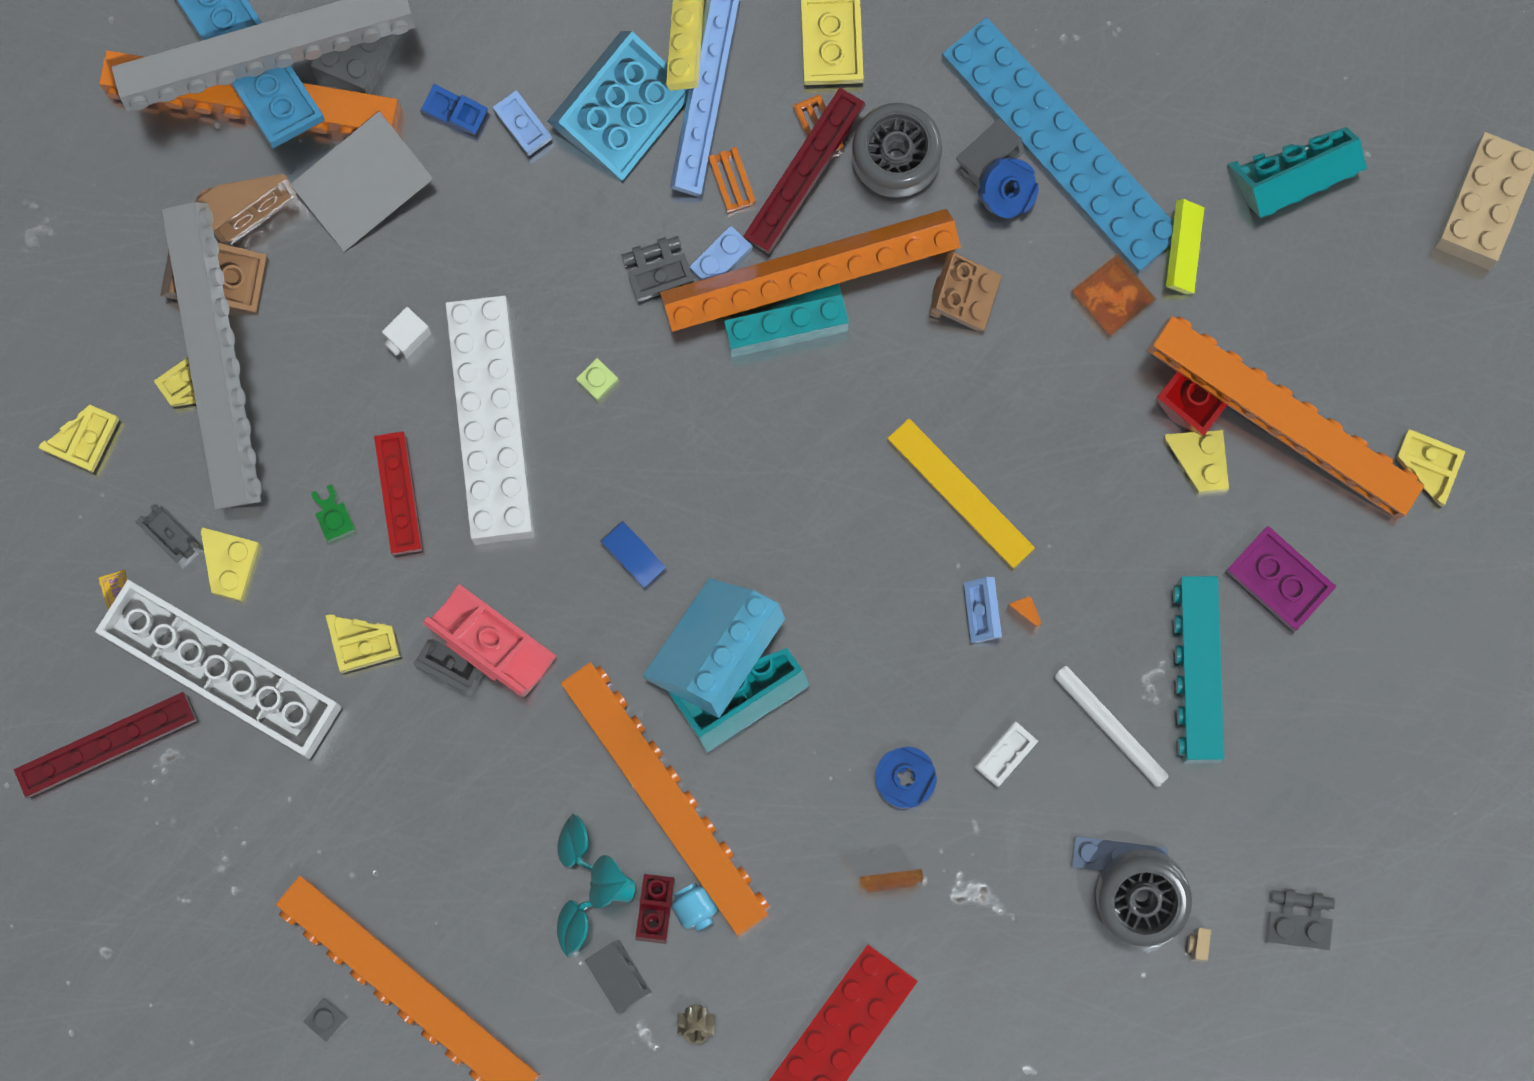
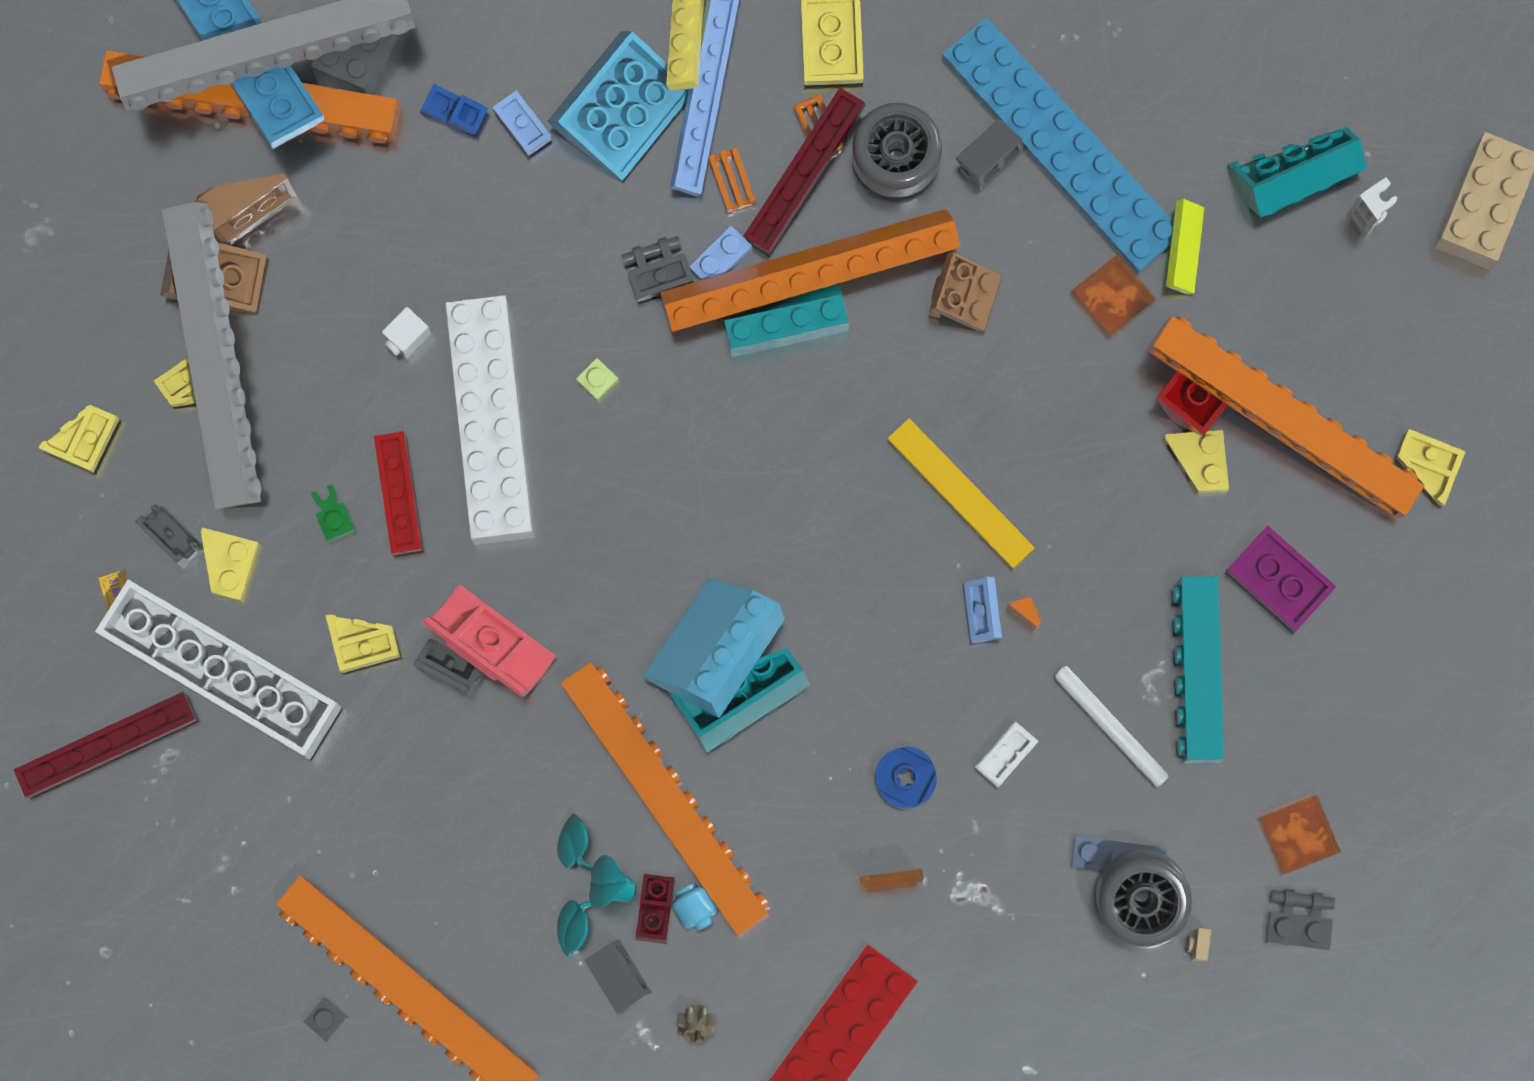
light grey sticker [291,111,433,252] -> none
blue slope [600,521,666,588] -> none
blue plate [978,157,1039,219] -> none
none -> clear orange tile [1258,795,1341,875]
none -> white hinge [1349,177,1397,236]

